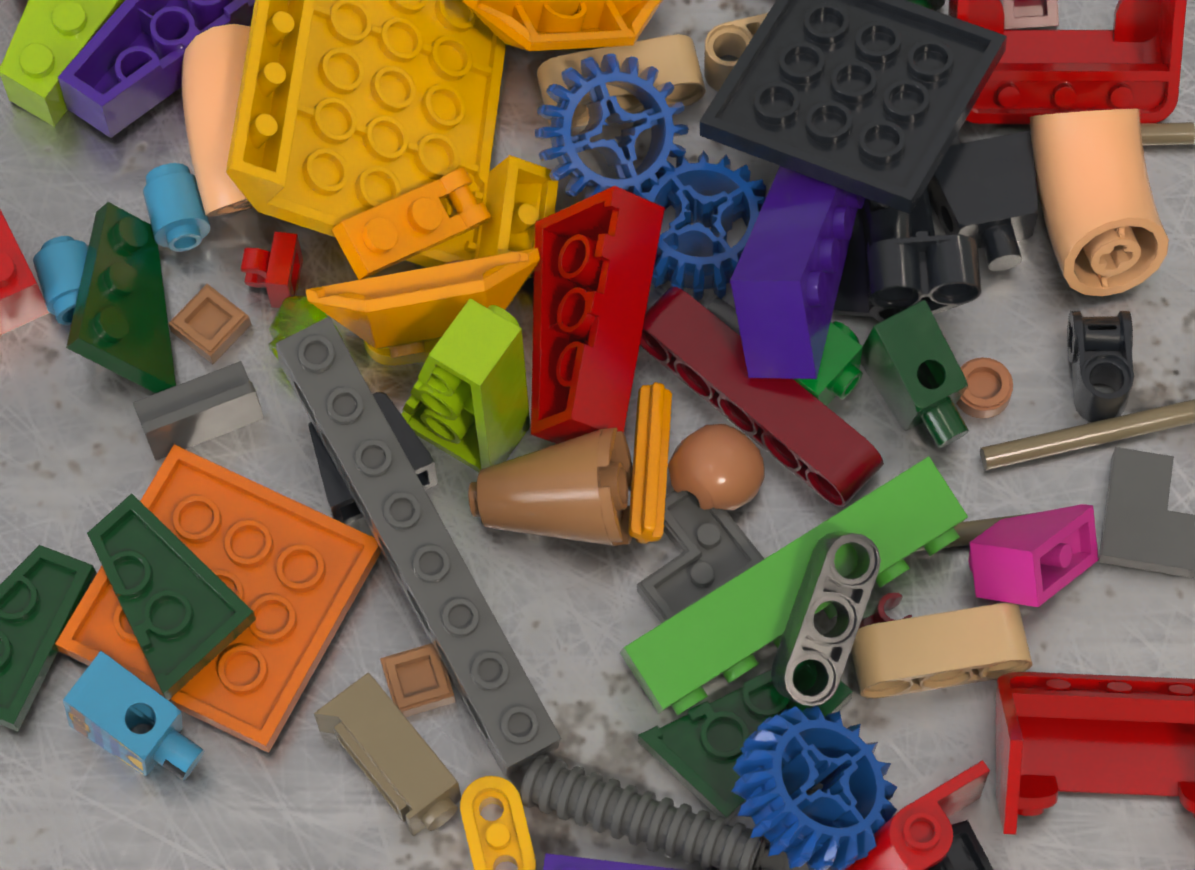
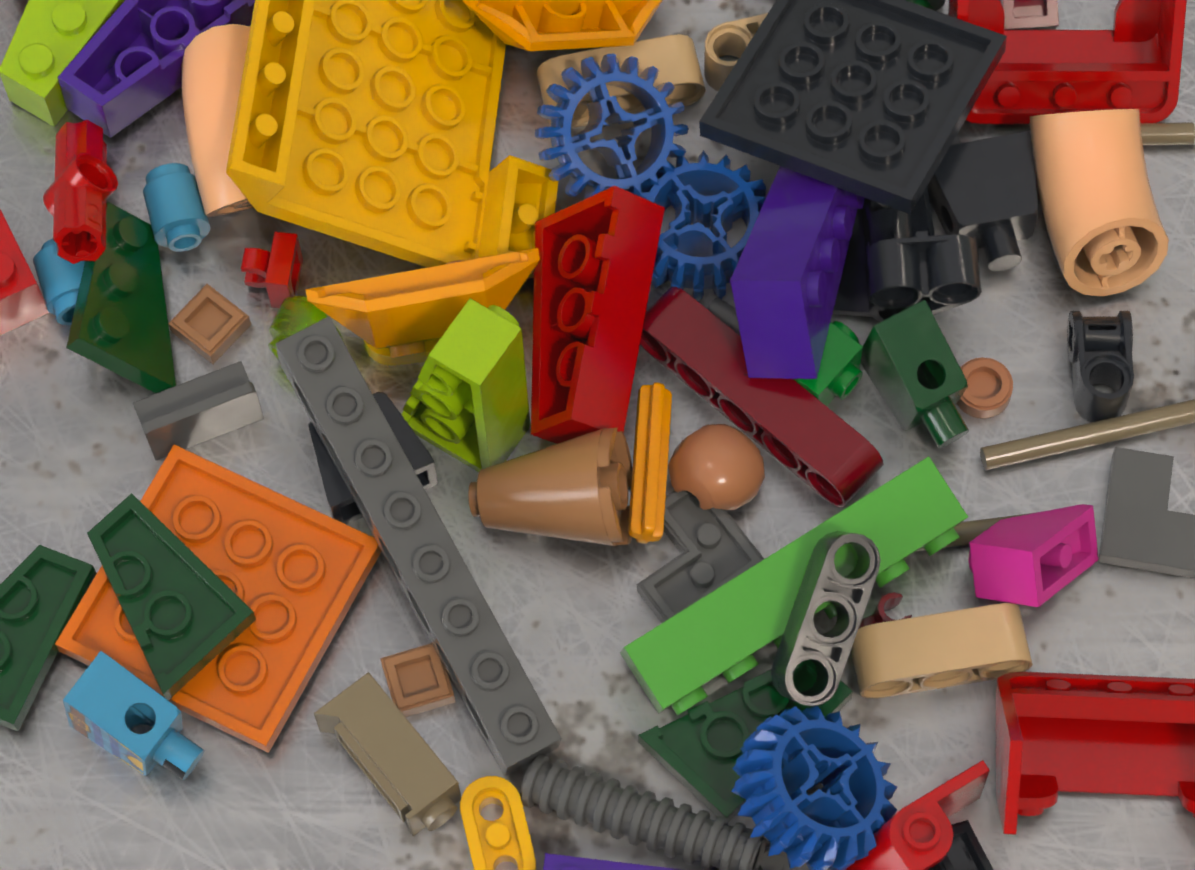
light orange plate [331,167,492,280] -> none
none -> red piece [43,119,118,264]

